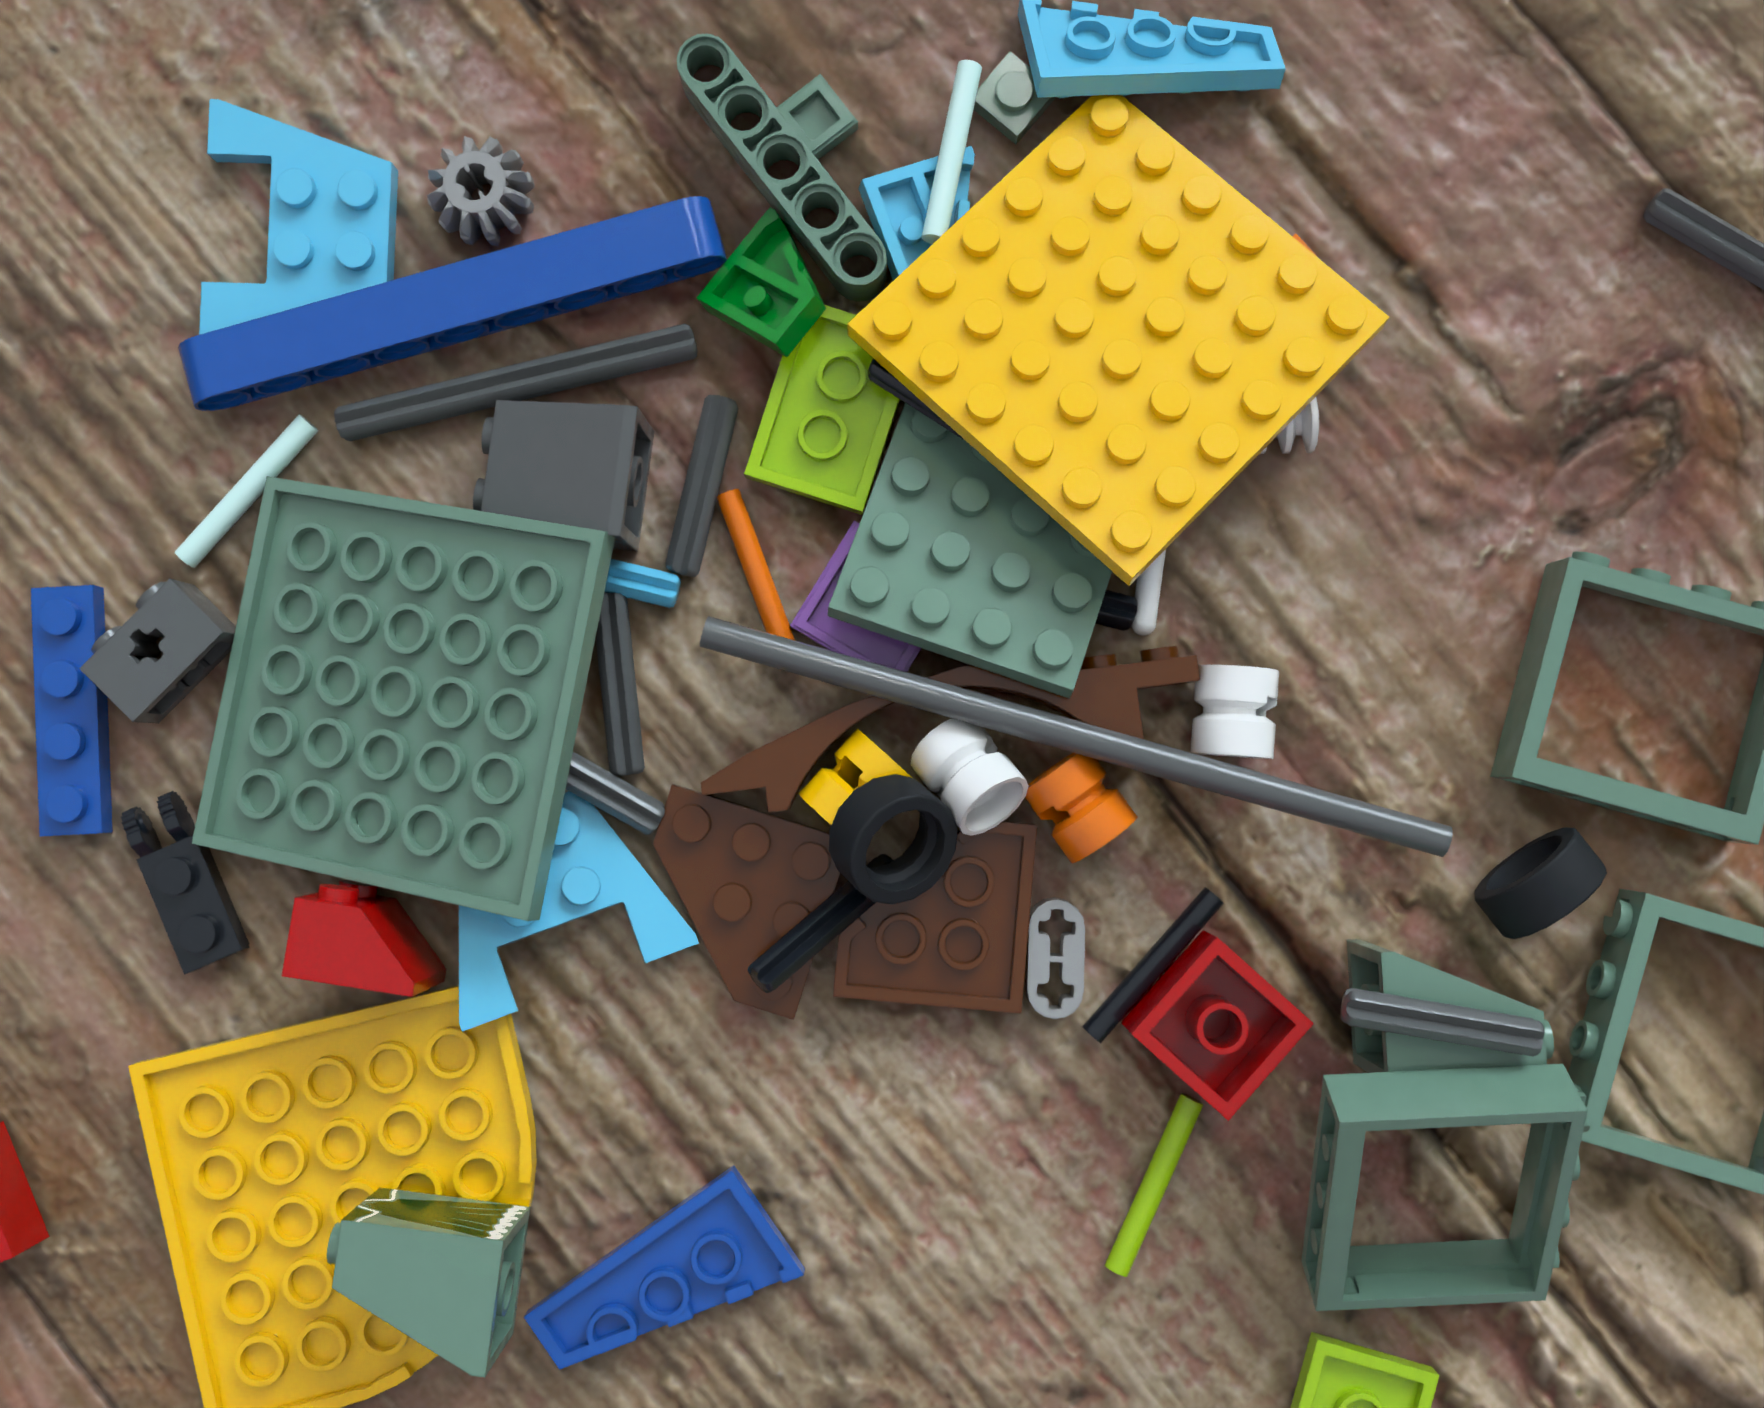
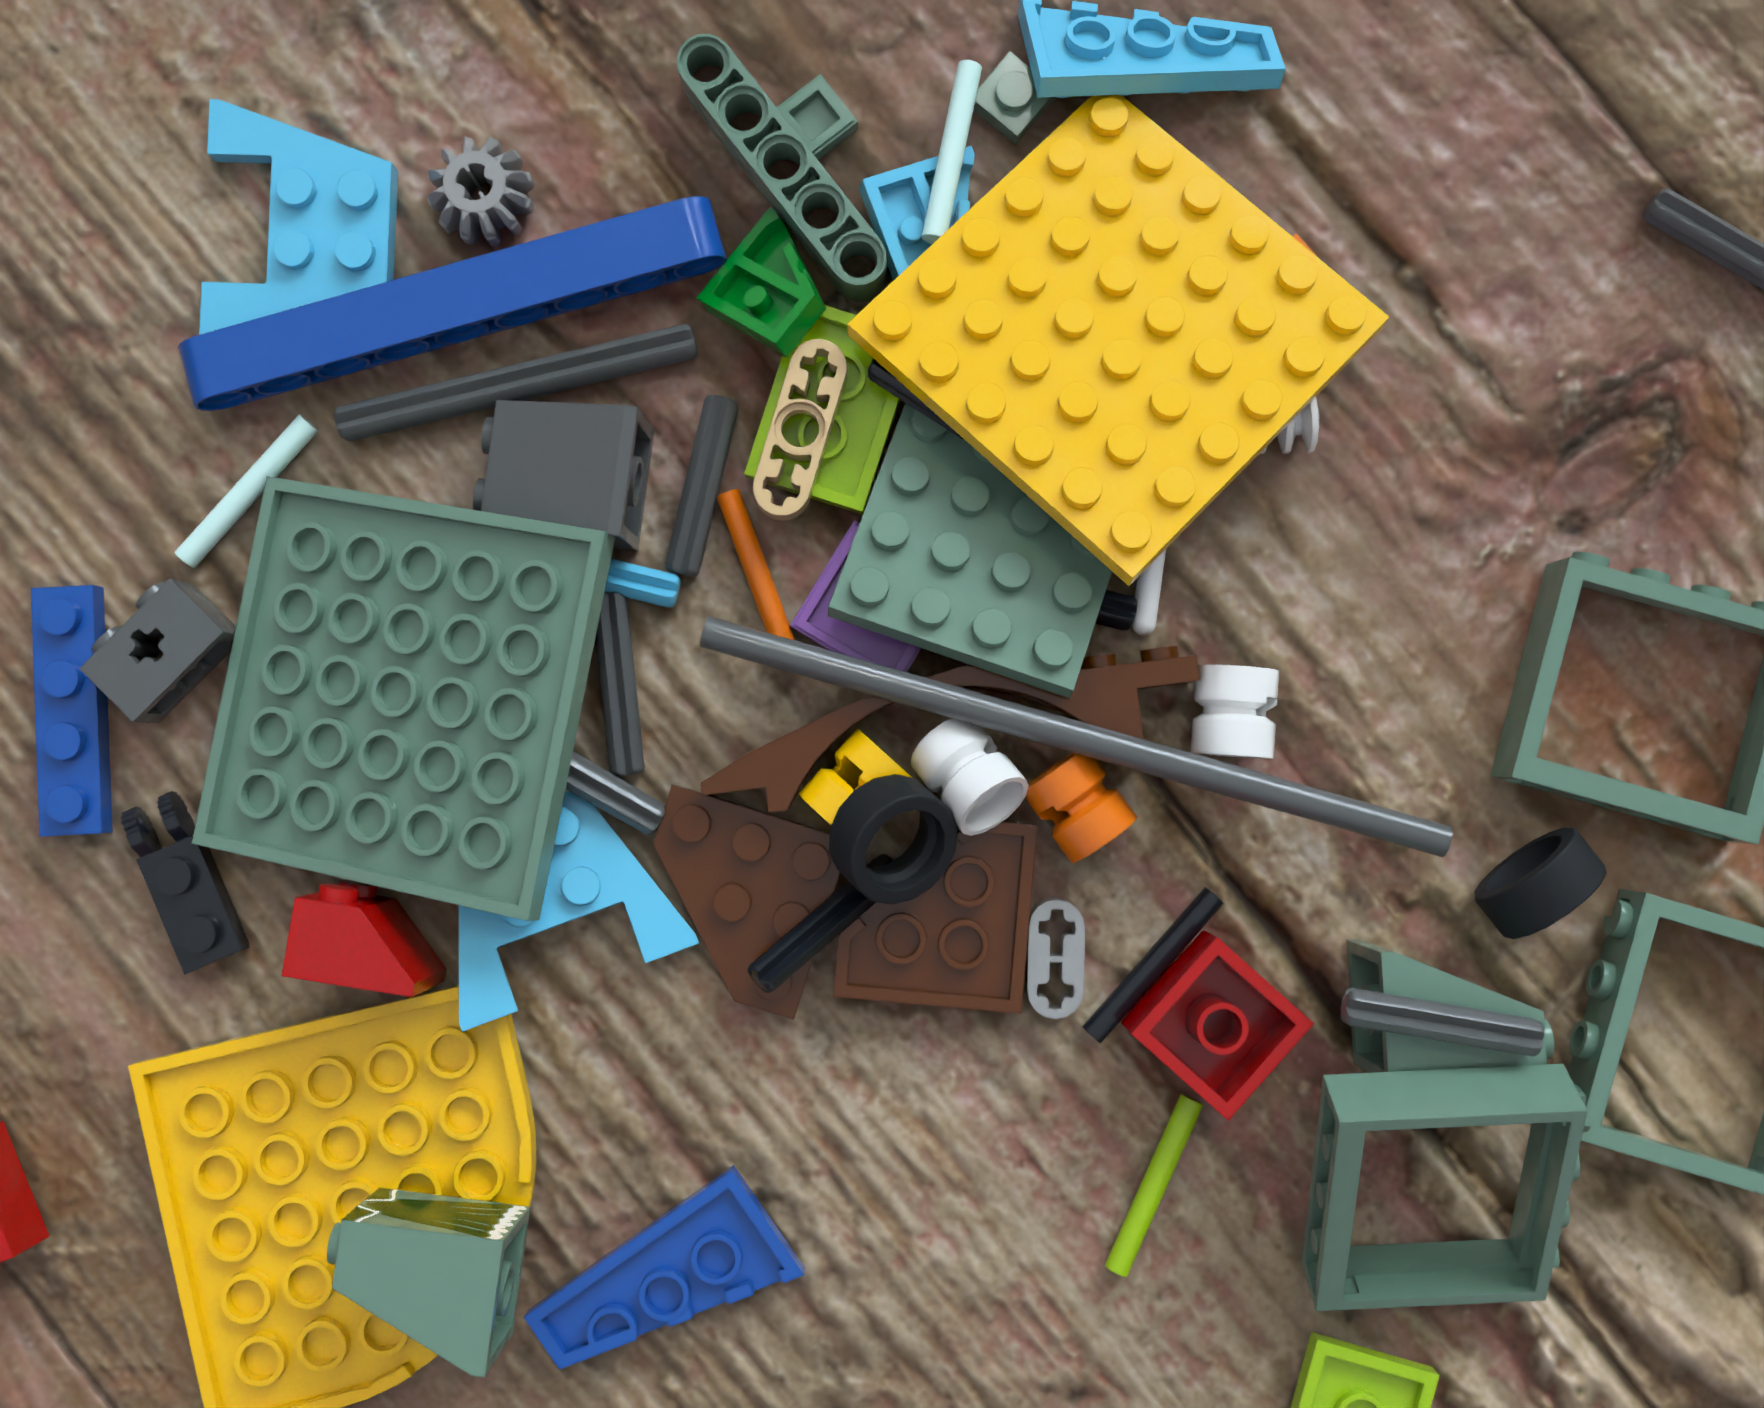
none -> tan beam [753,339,847,521]

